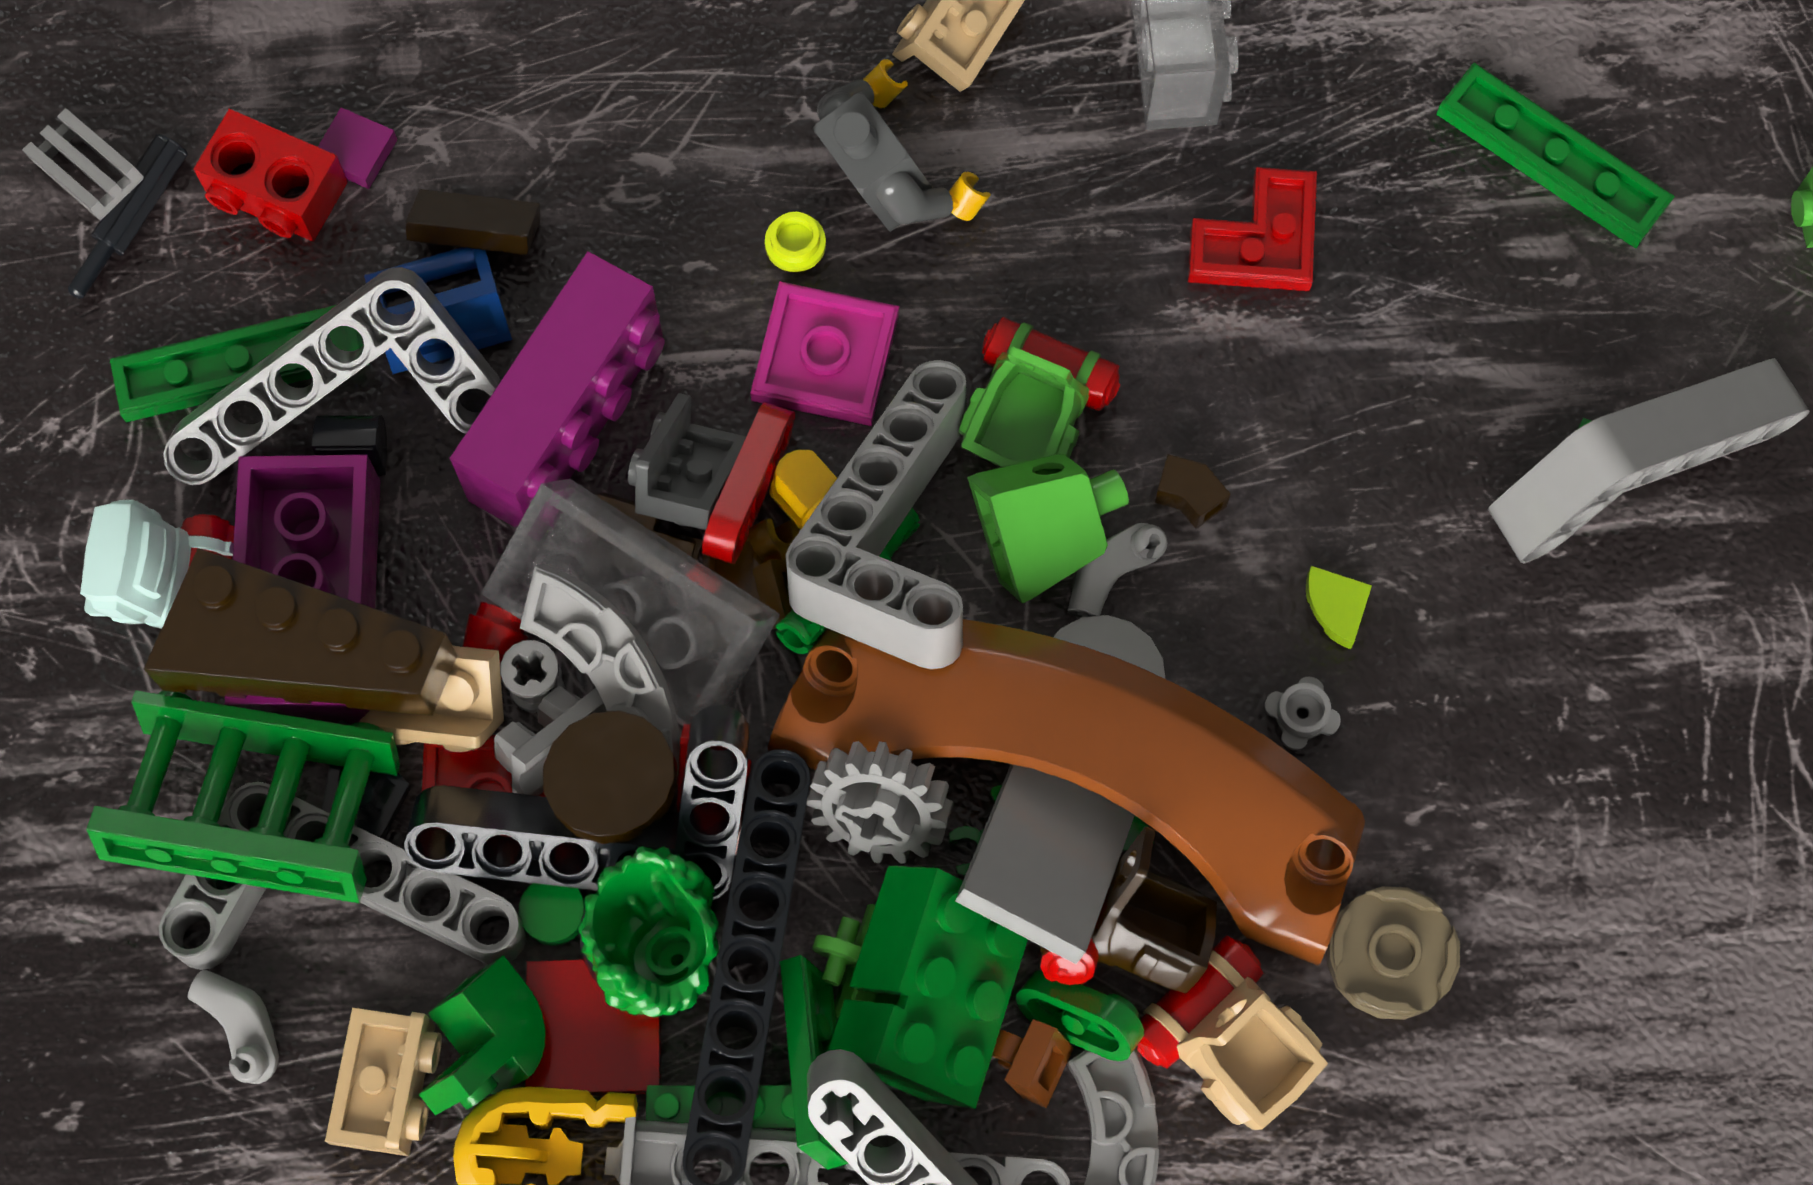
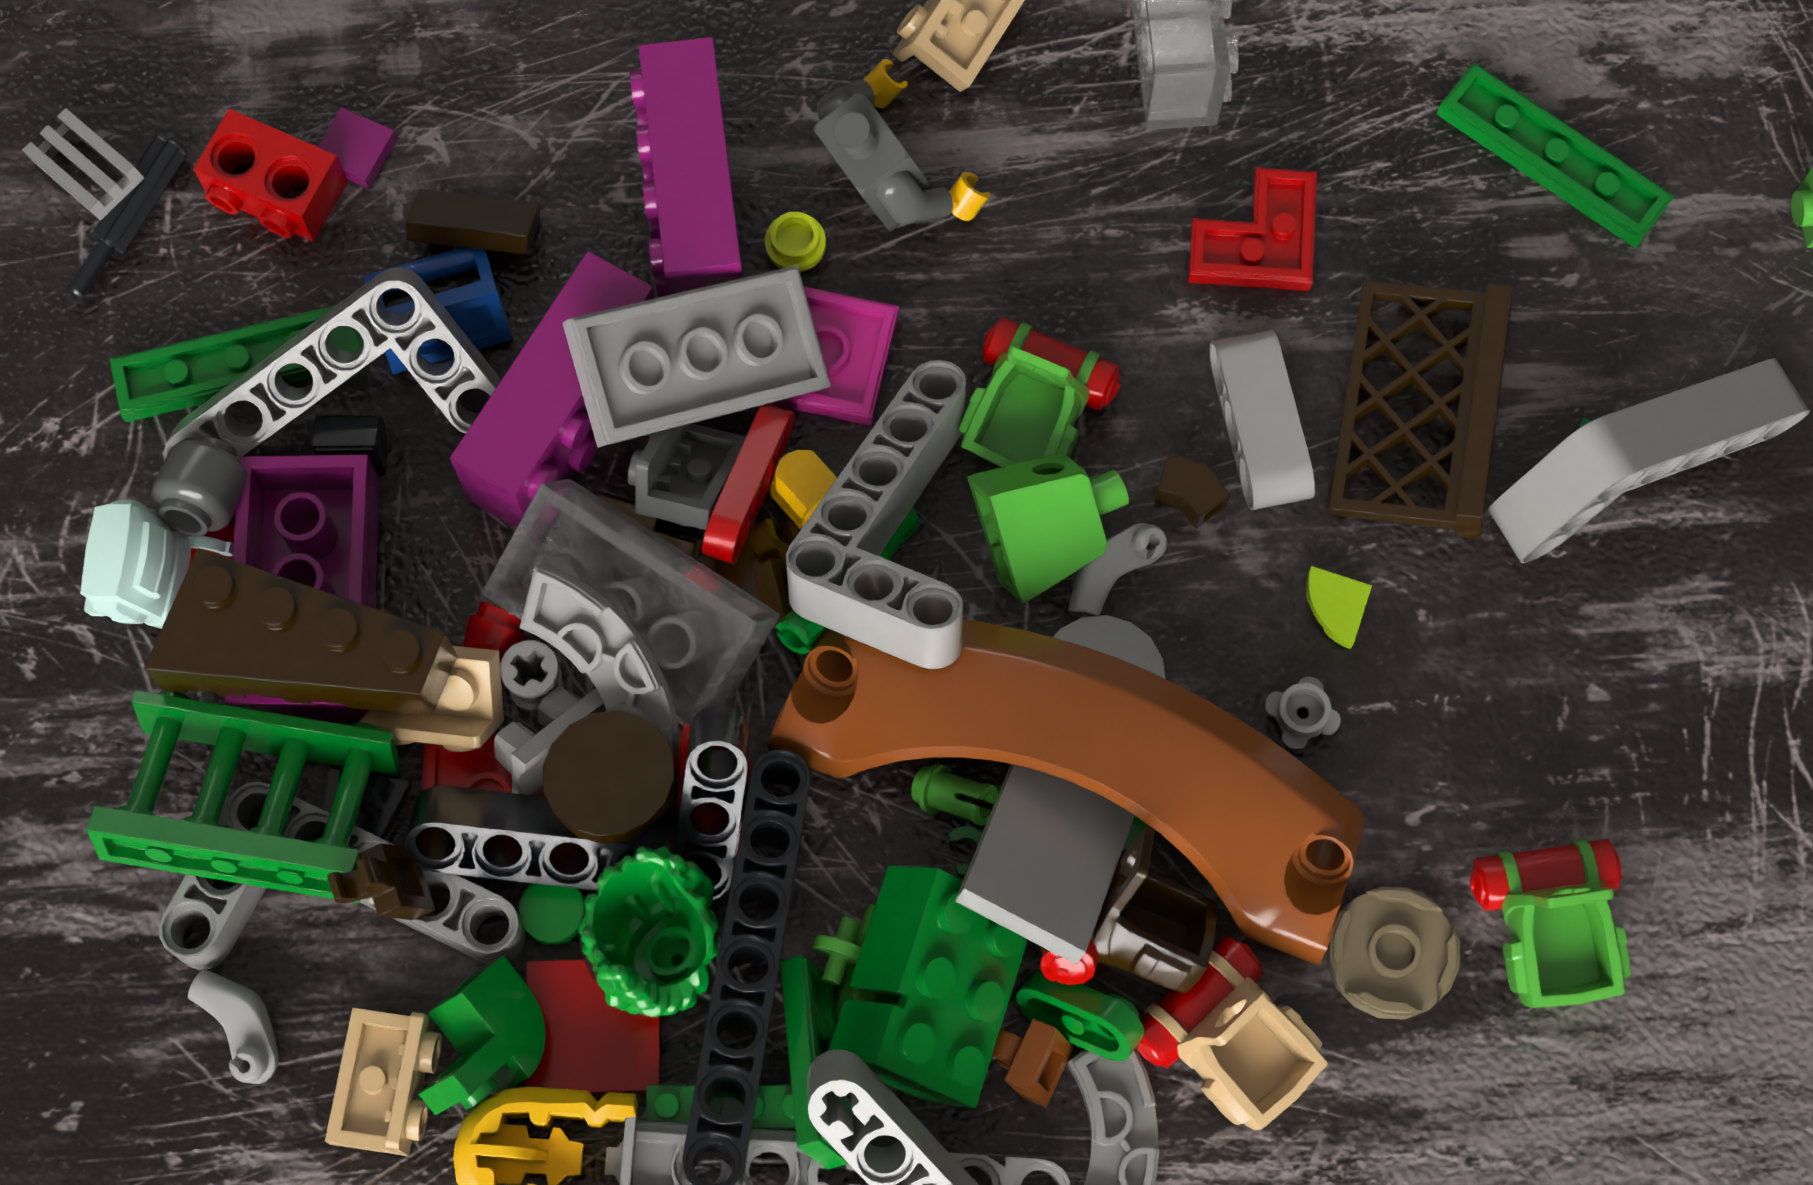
light grey gear [807,741,953,864] -> none
none -> dark grey head [151,437,248,536]
none -> dark brown plate [327,843,435,920]
none -> light grey tile [562,265,831,448]
none -> magenta brick [629,37,743,298]
none -> bright green pin [911,763,999,826]
none -> light grey beam [1209,329,1315,511]
none -> dark brown fence [1329,281,1513,540]
none -> bright green piece [1469,839,1631,1008]

